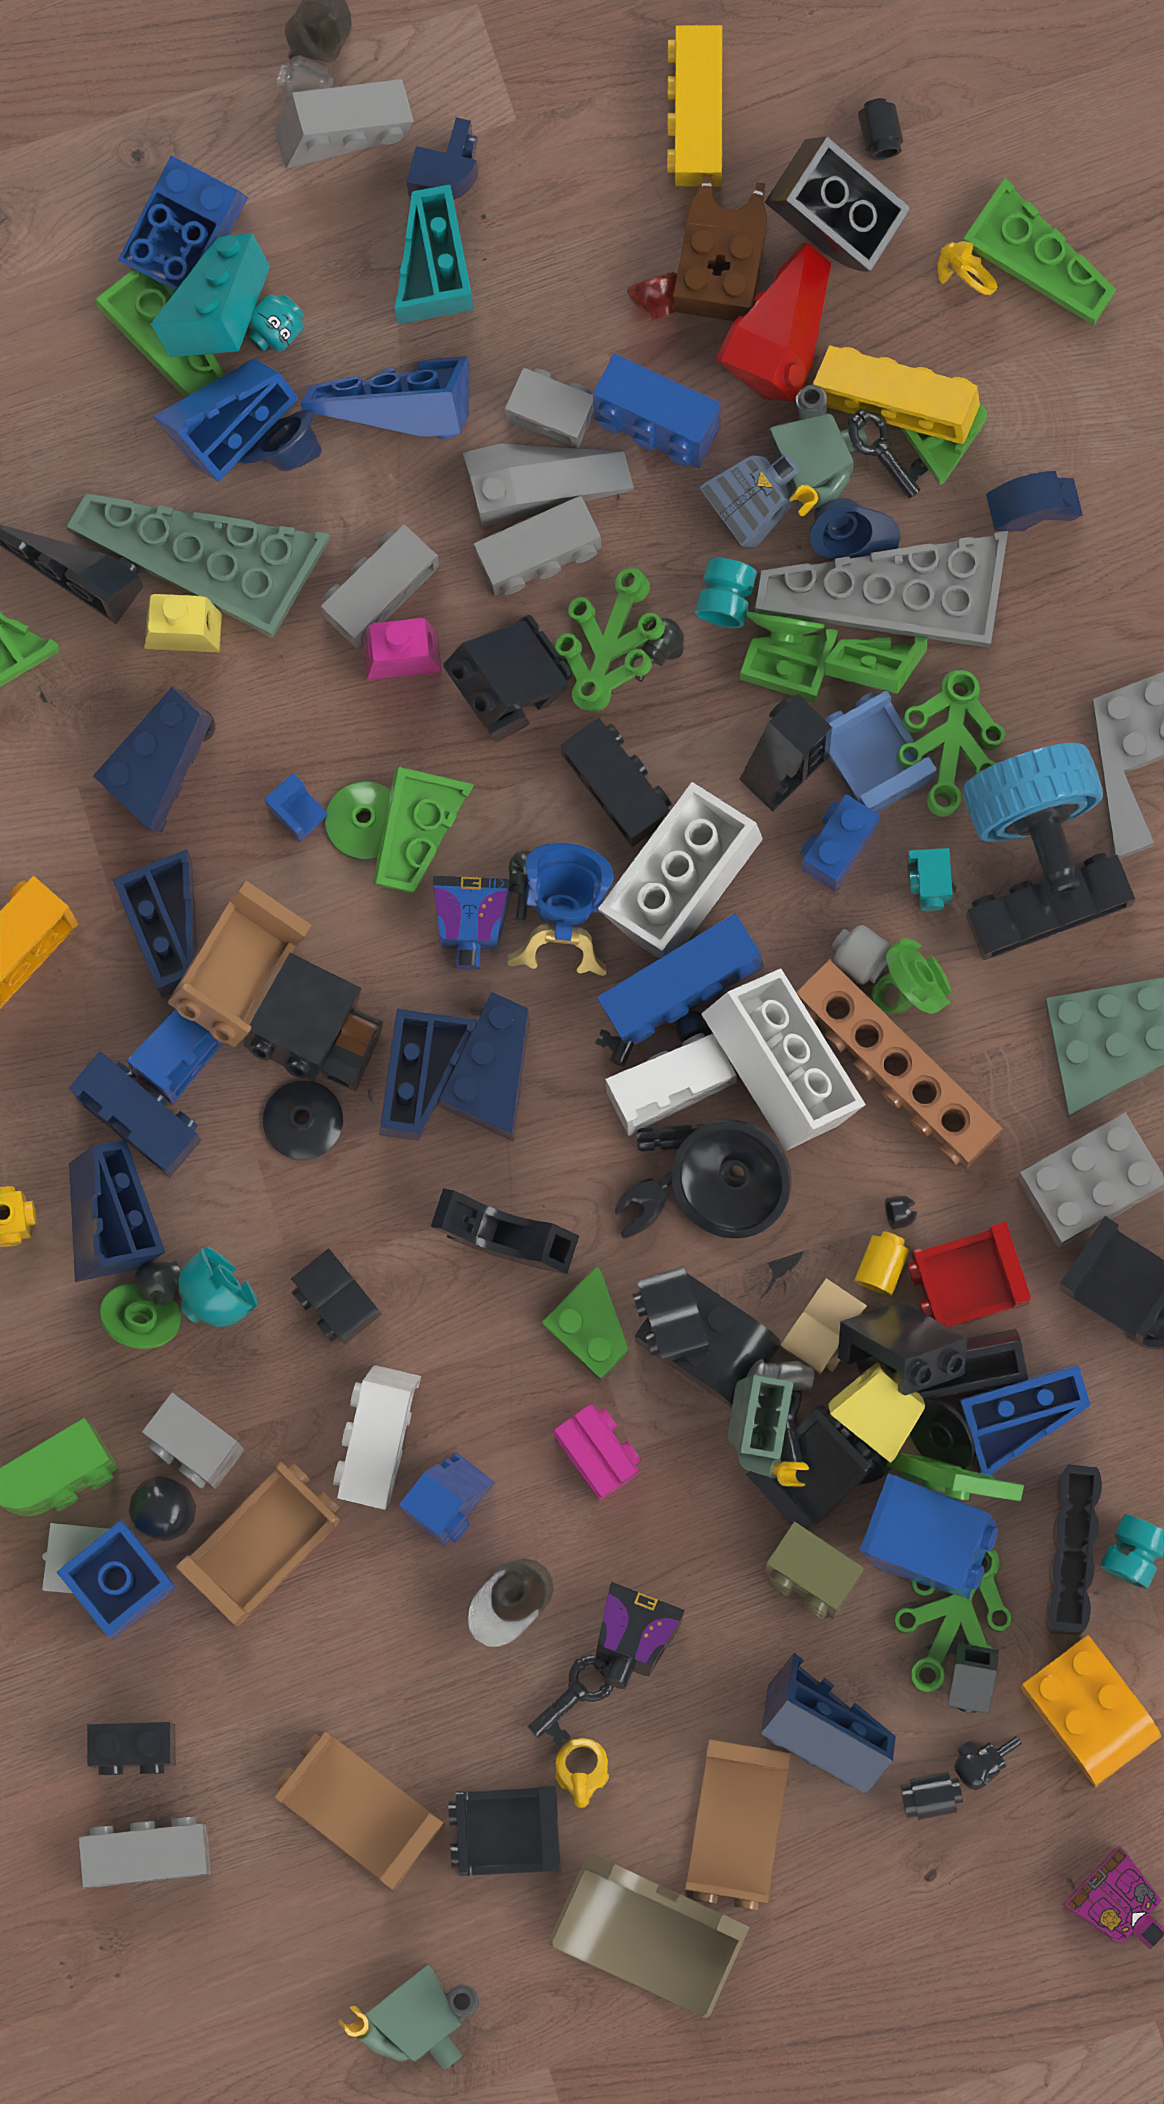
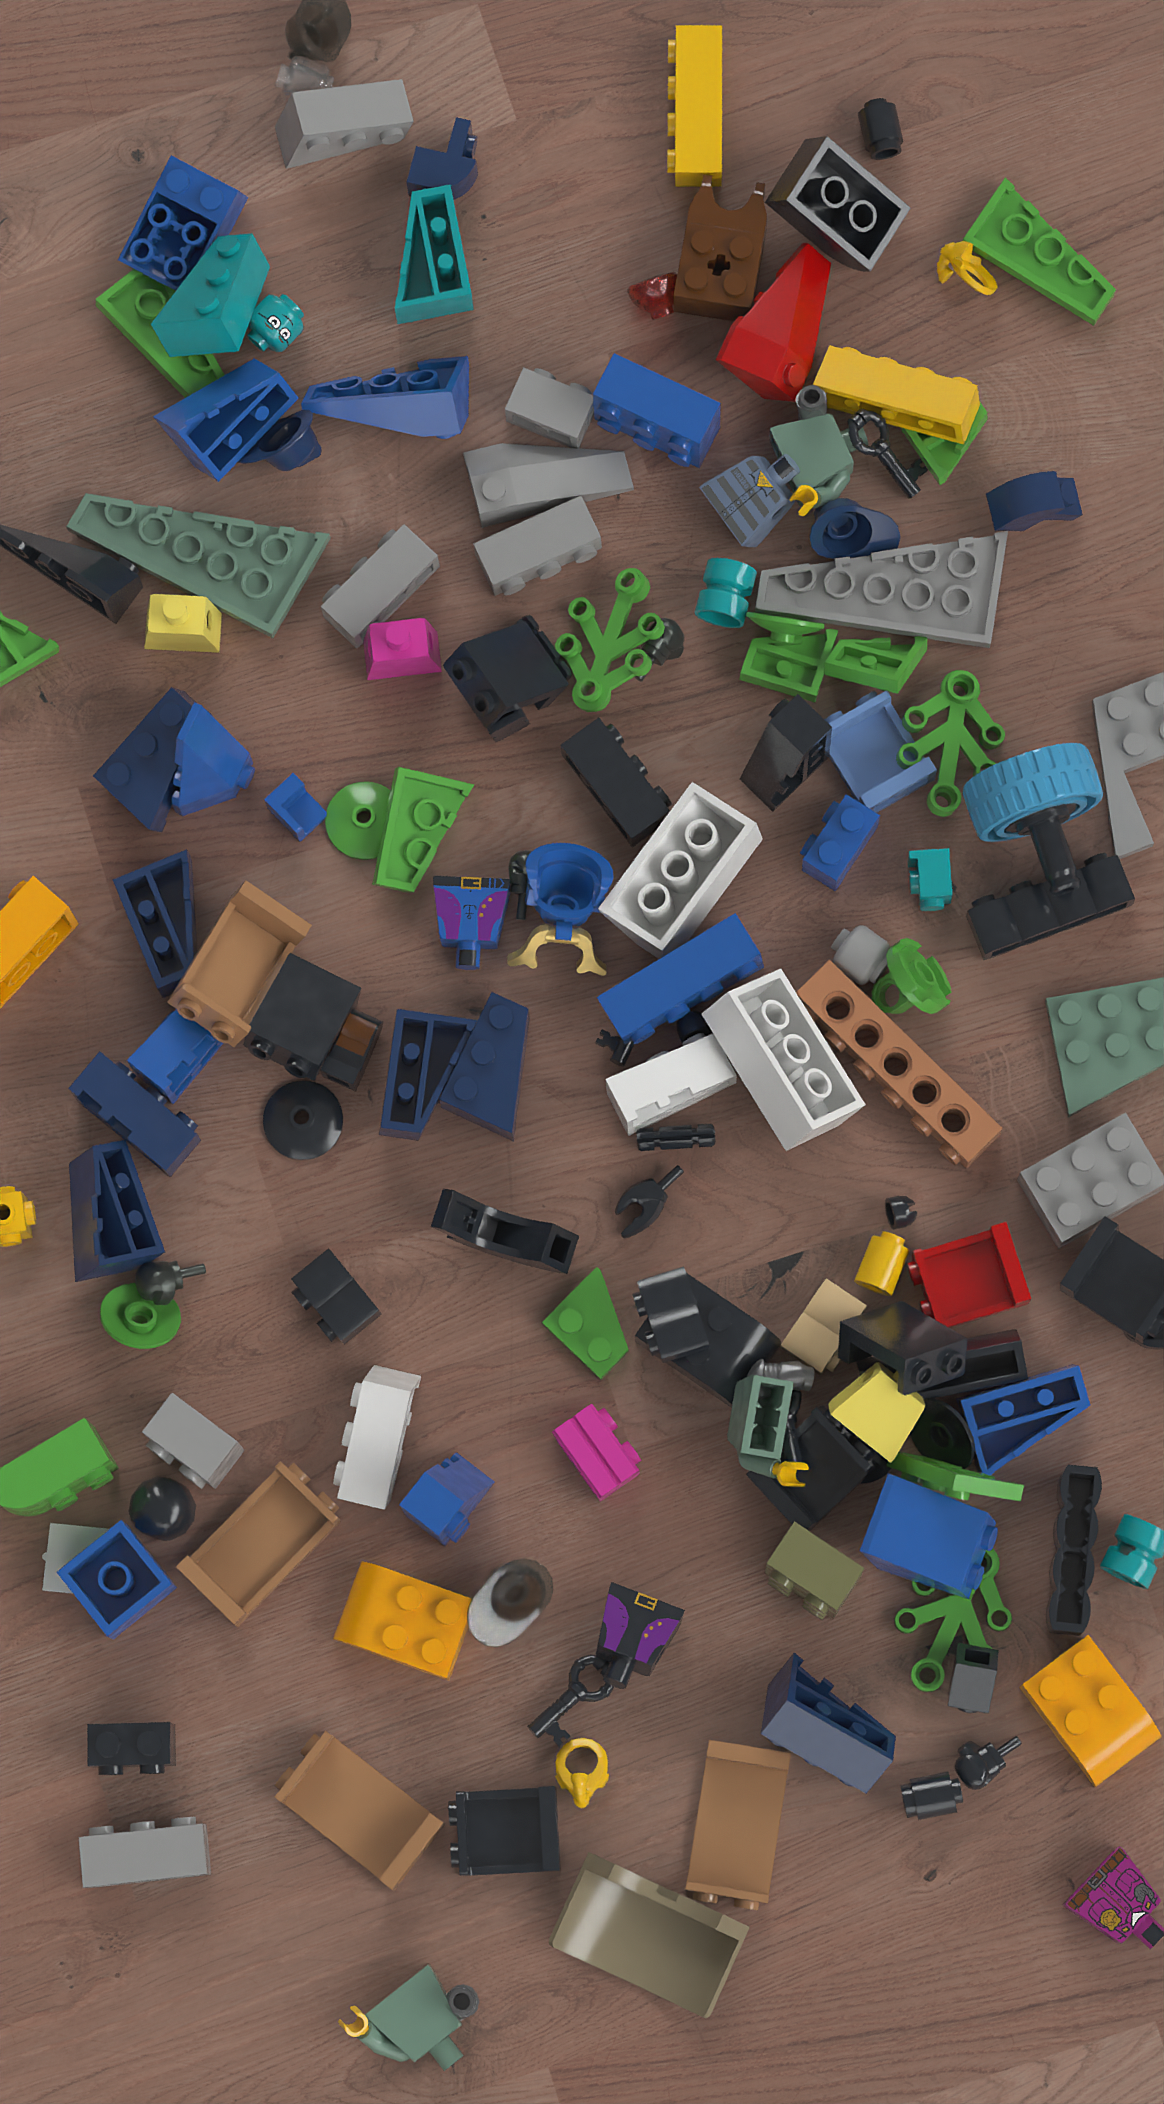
teal cylinder [178,1247,258,1328] -> none
black dish [672,1119,792,1238] -> none
none -> blue wedge [172,702,255,816]
none -> light orange brick [333,1561,477,1681]

